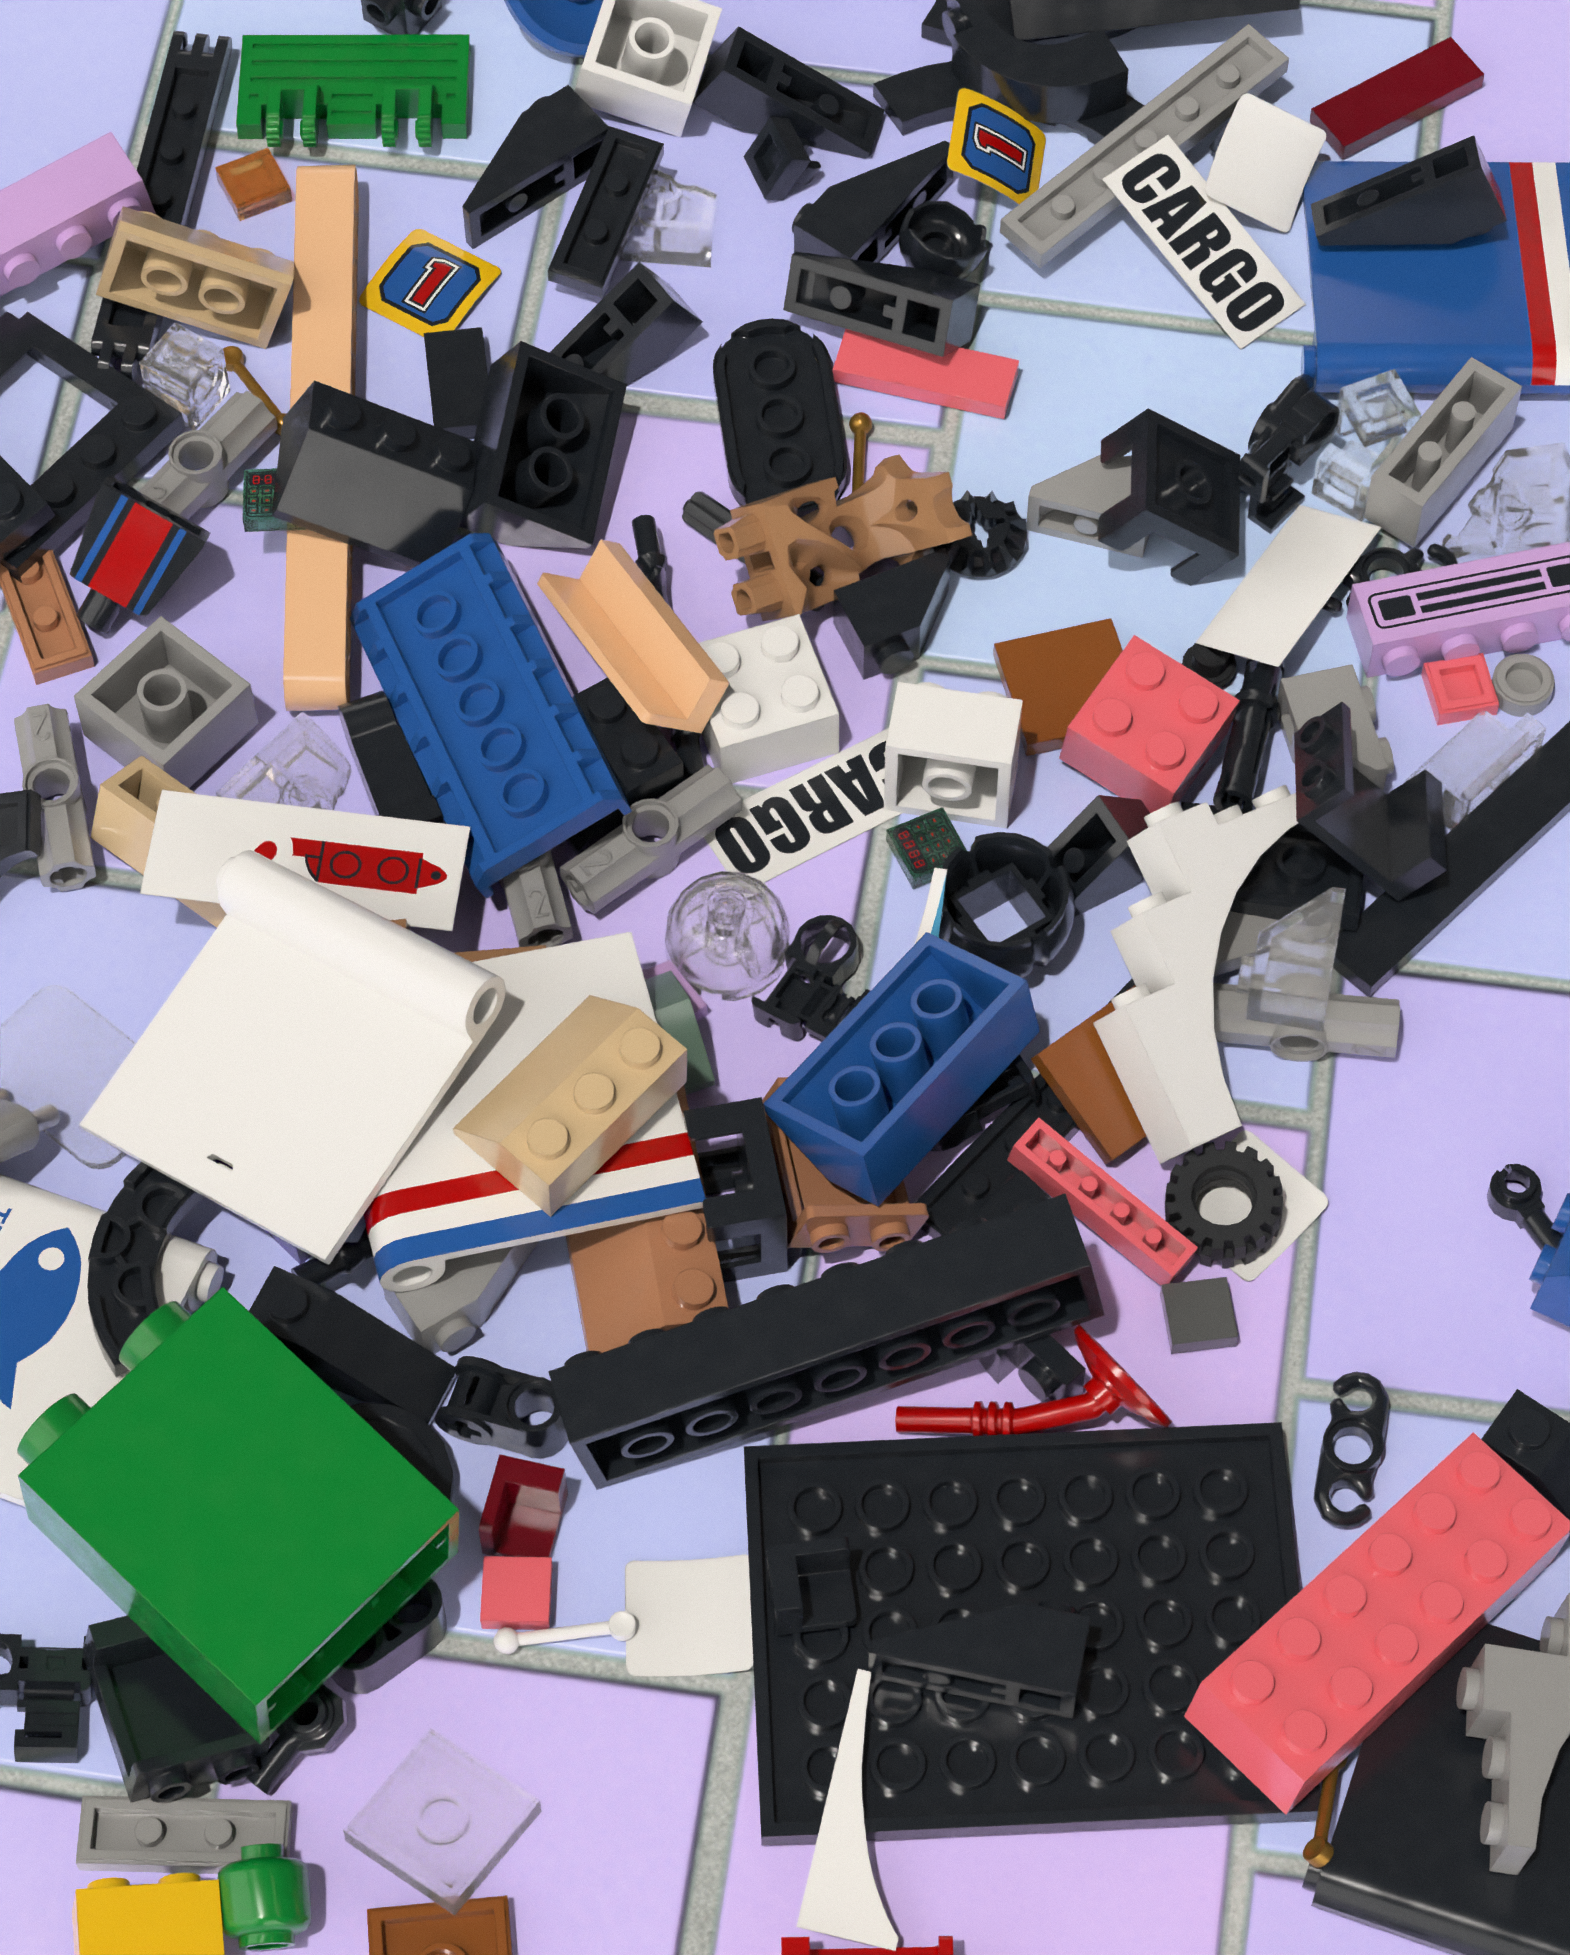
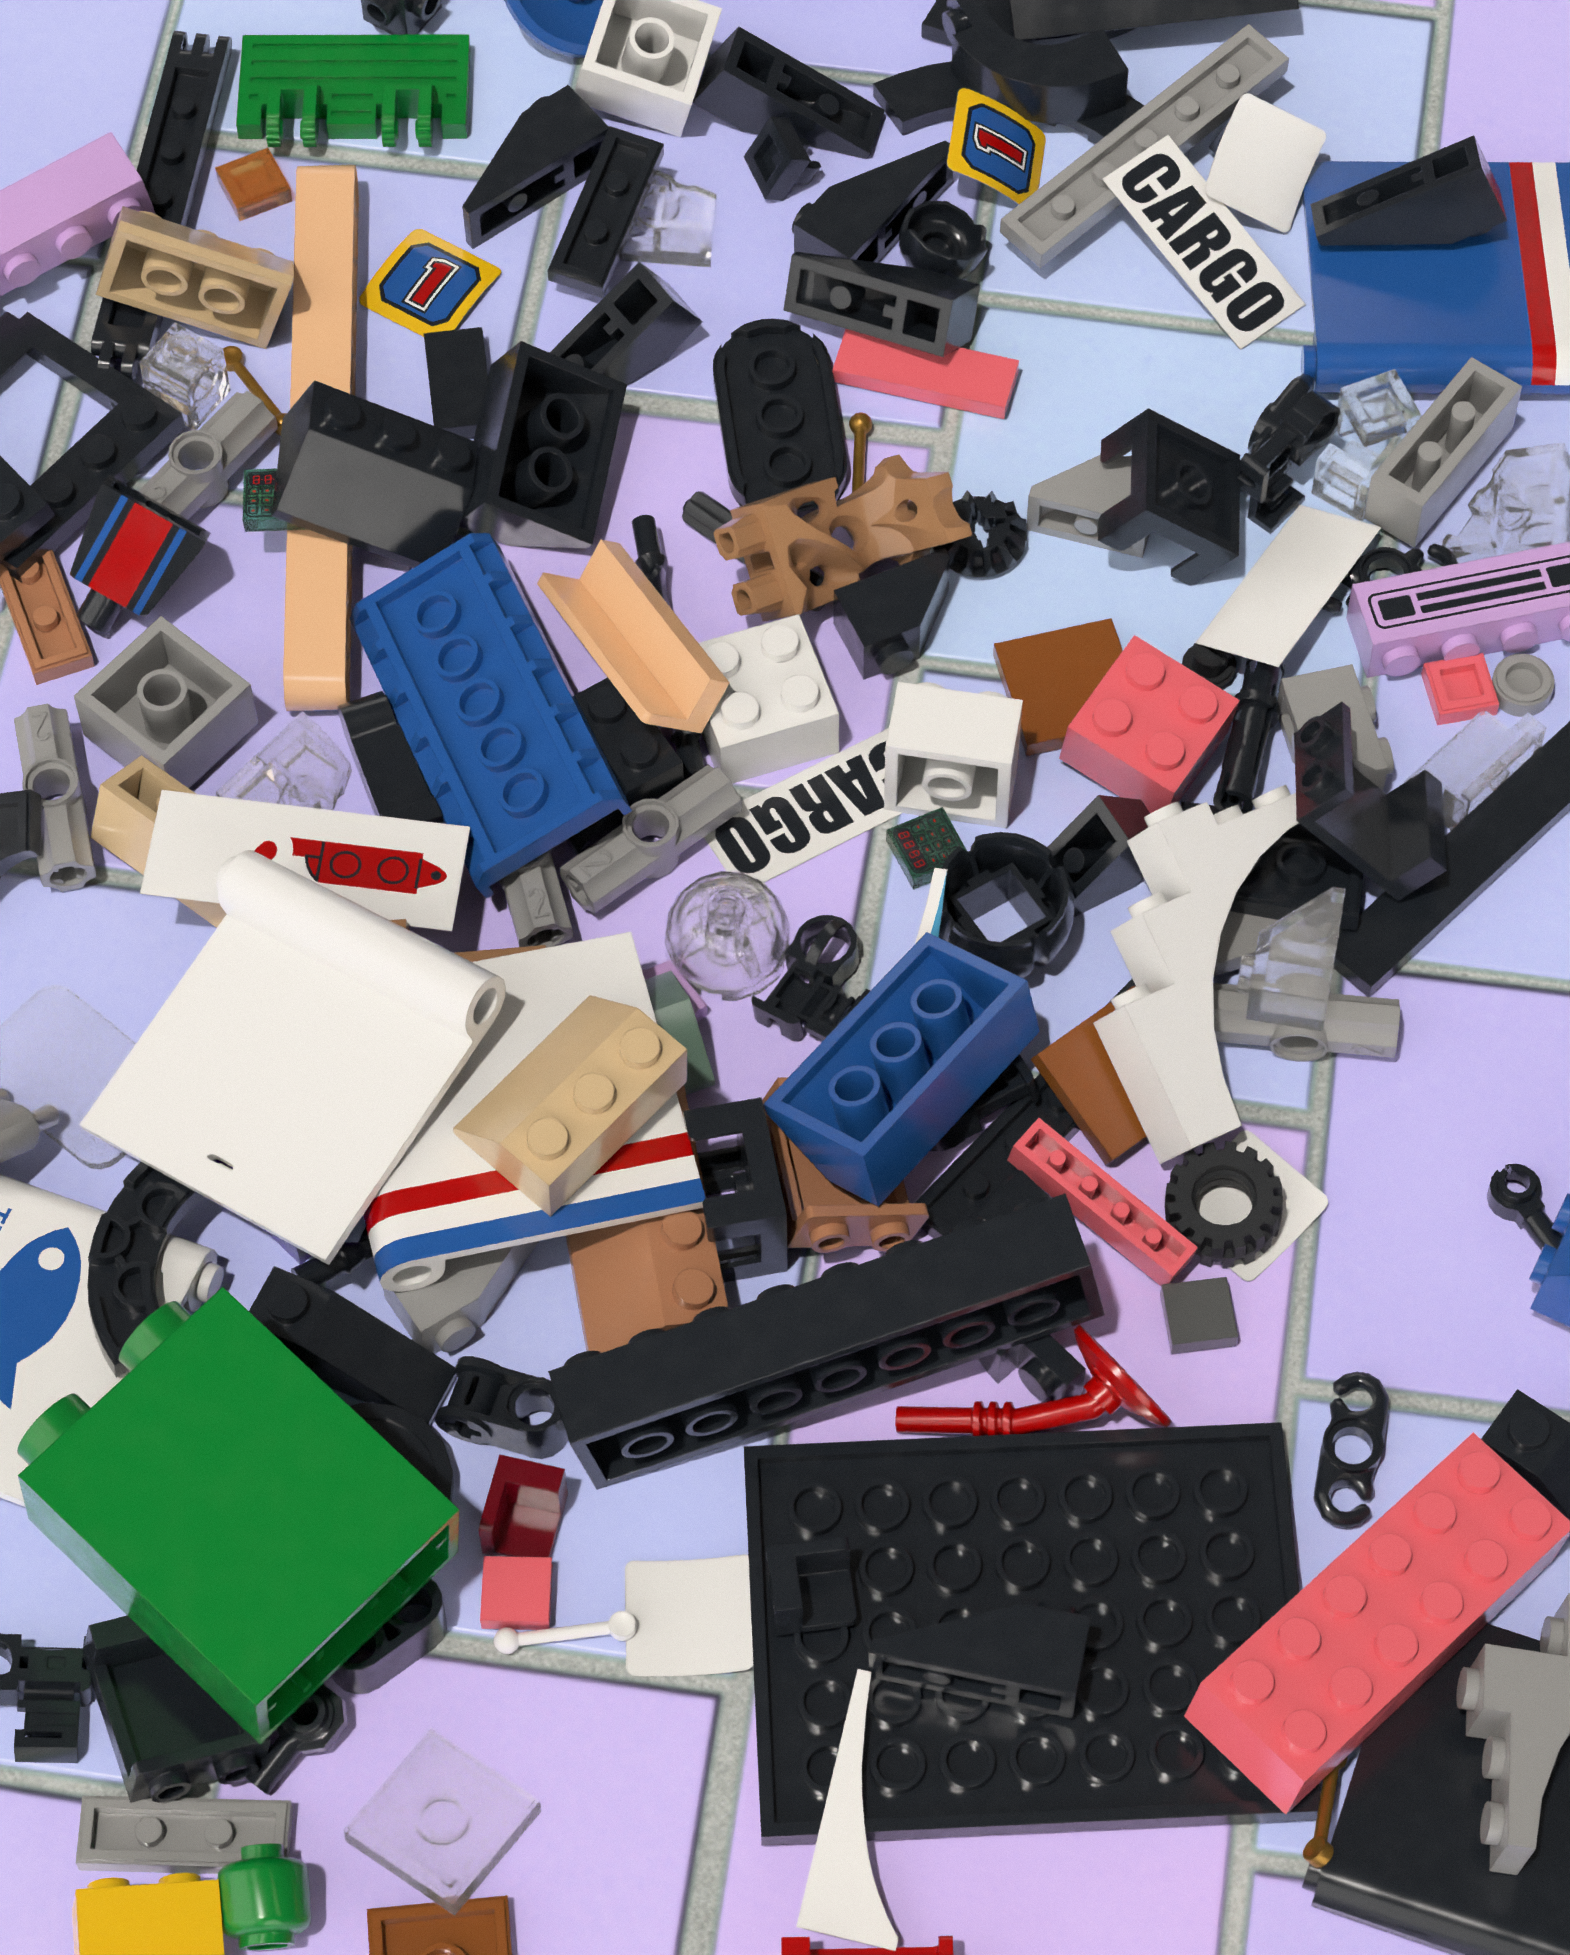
dark red tile [1309,37,1484,160] -> none

